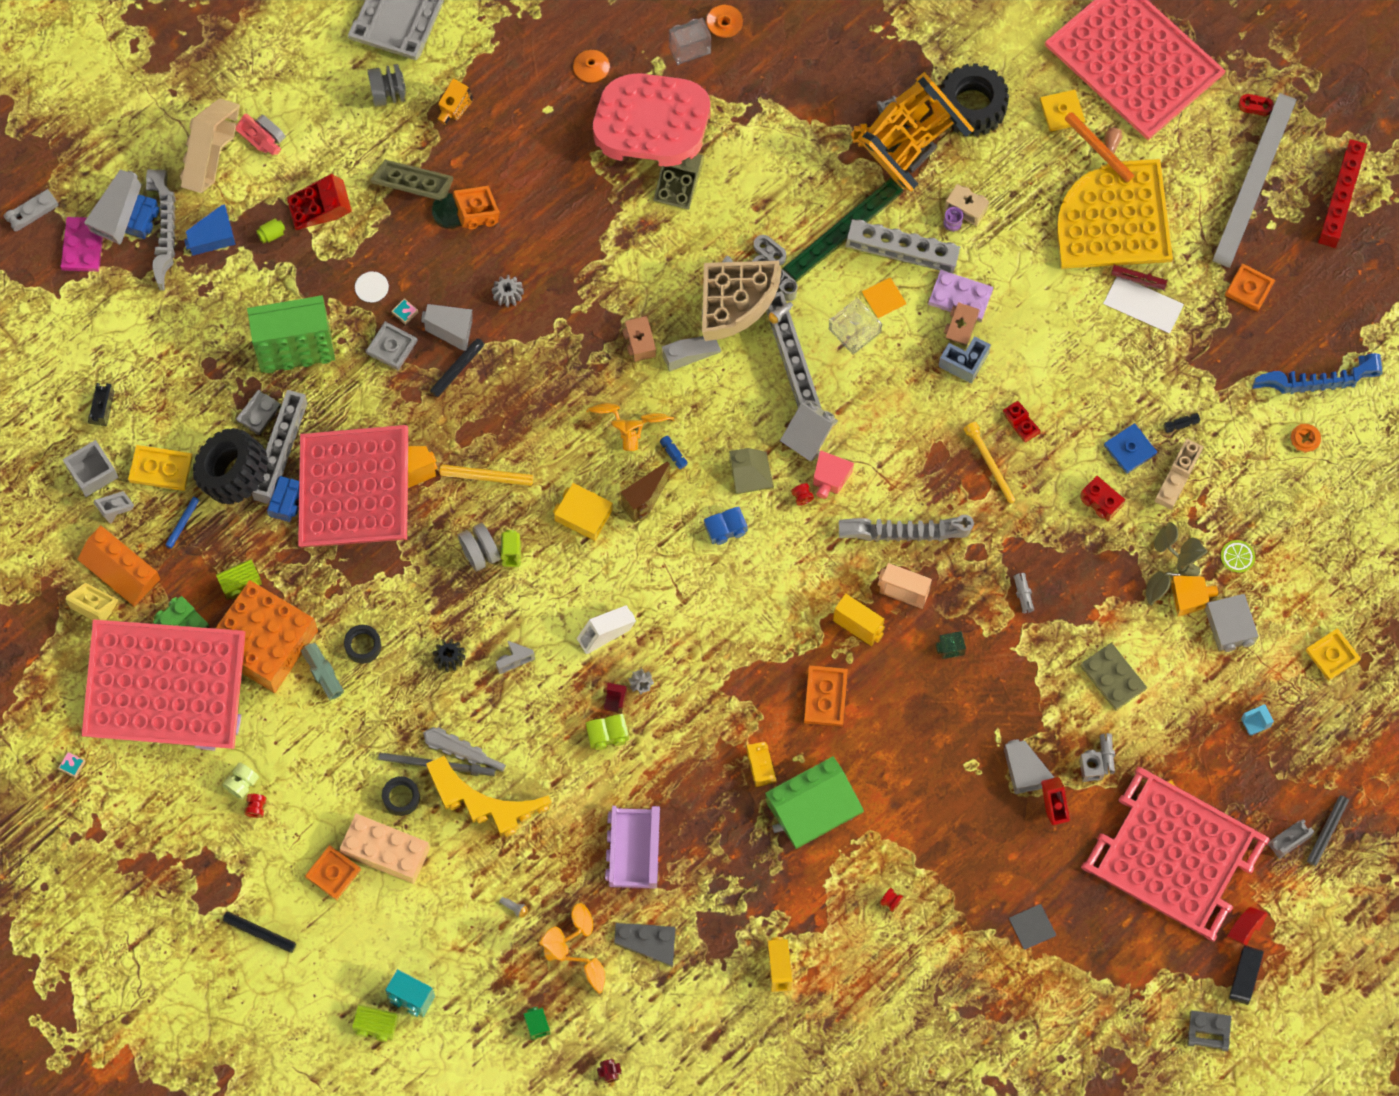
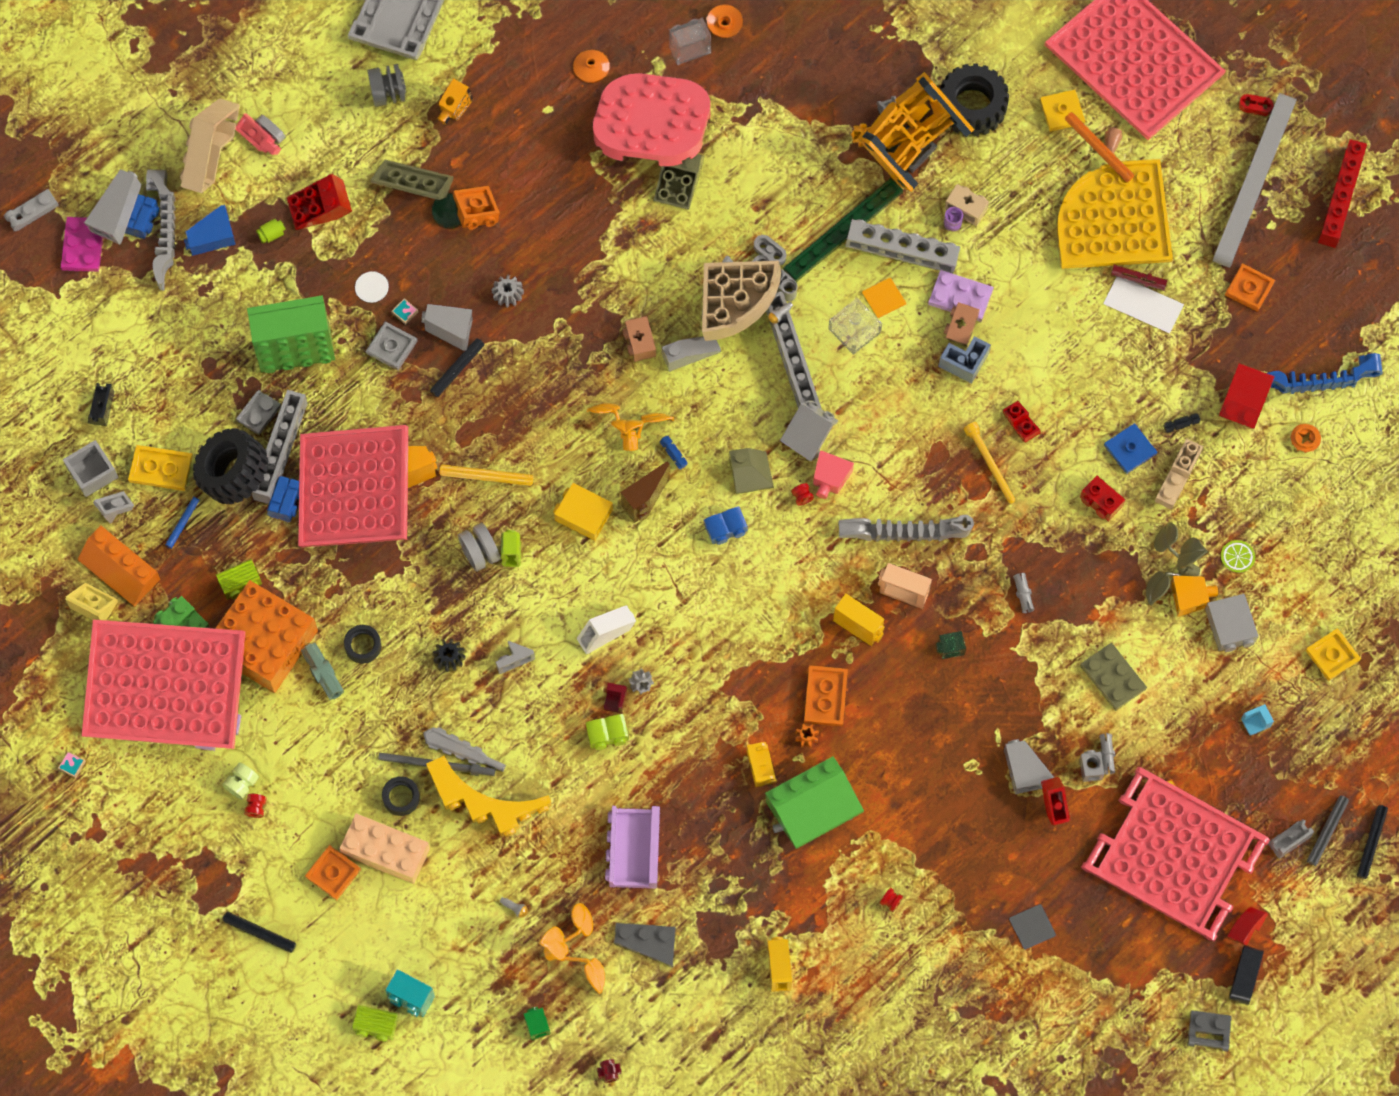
none -> orange gear [795,723,819,749]
none -> red slope [1219,363,1275,429]
none -> black axle [1357,805,1388,879]

